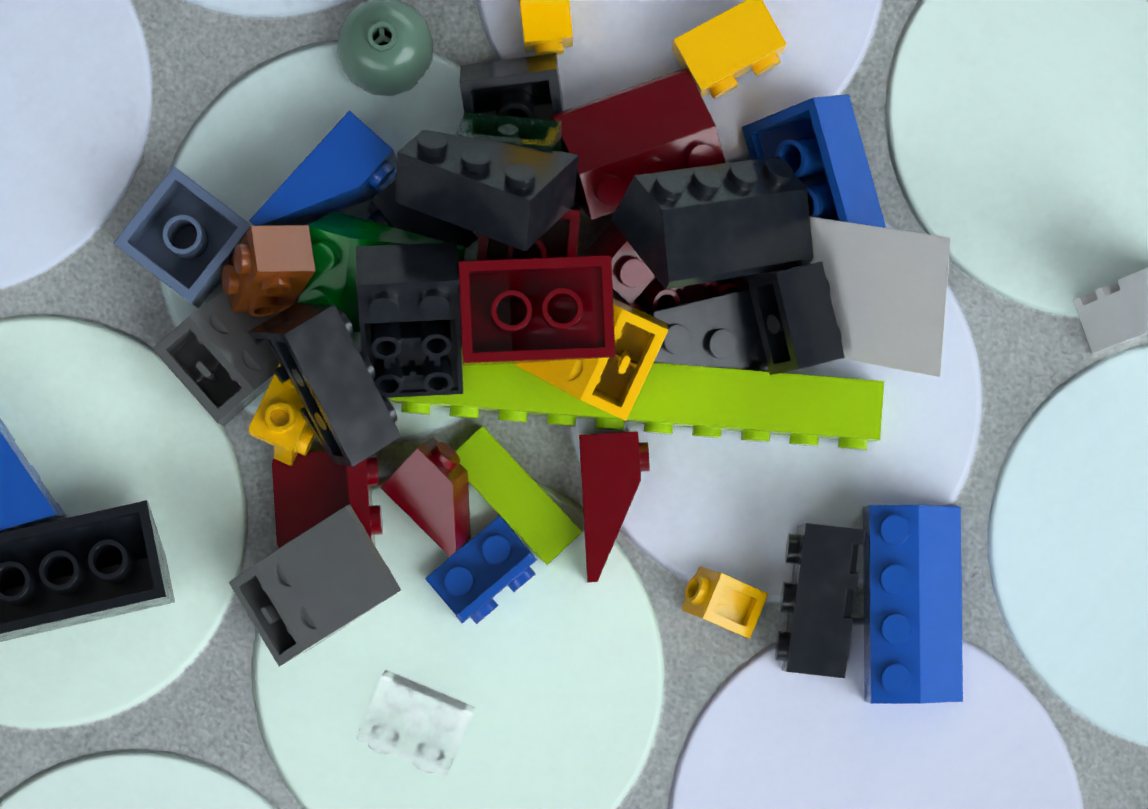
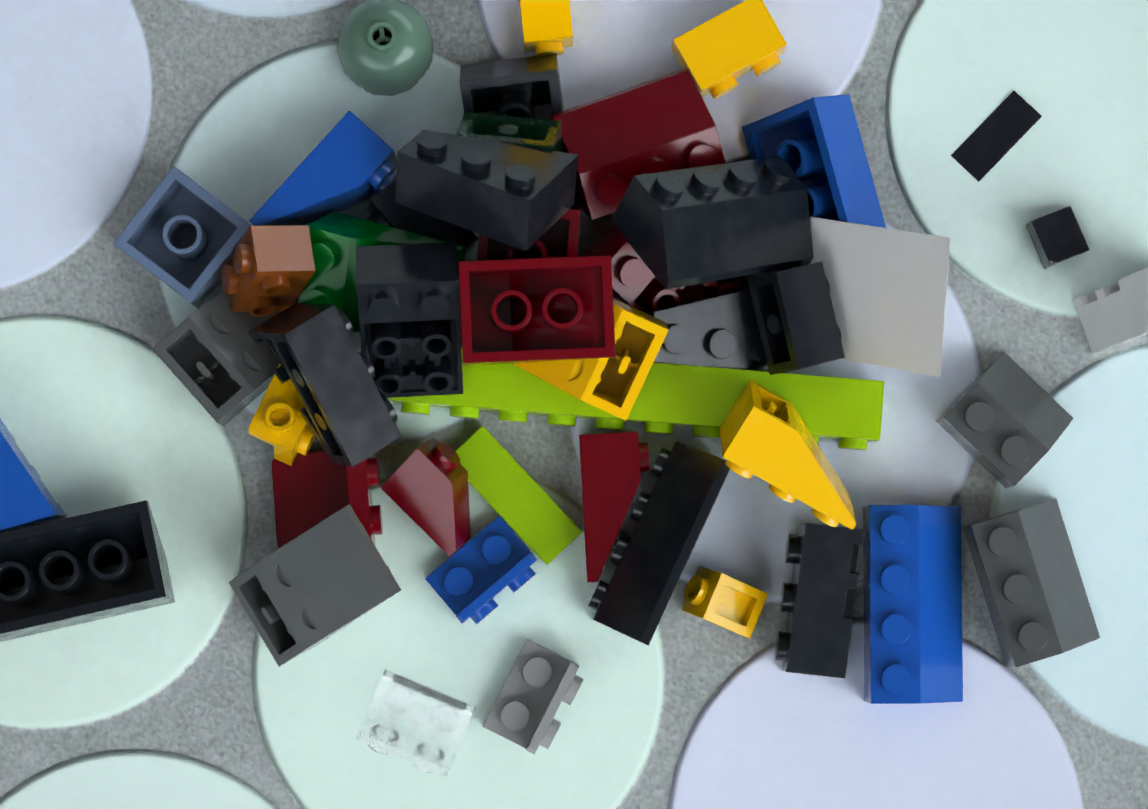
none -> light grey bracket [482,639,583,755]
none -> black slope [588,441,730,646]
none -> yellow slope [719,380,856,530]
none -> dark grey slope [936,351,1074,488]
none -> black sticker [951,91,1042,182]
none -> dark grey slope [963,498,1100,668]
none -> black slope [1025,206,1090,269]

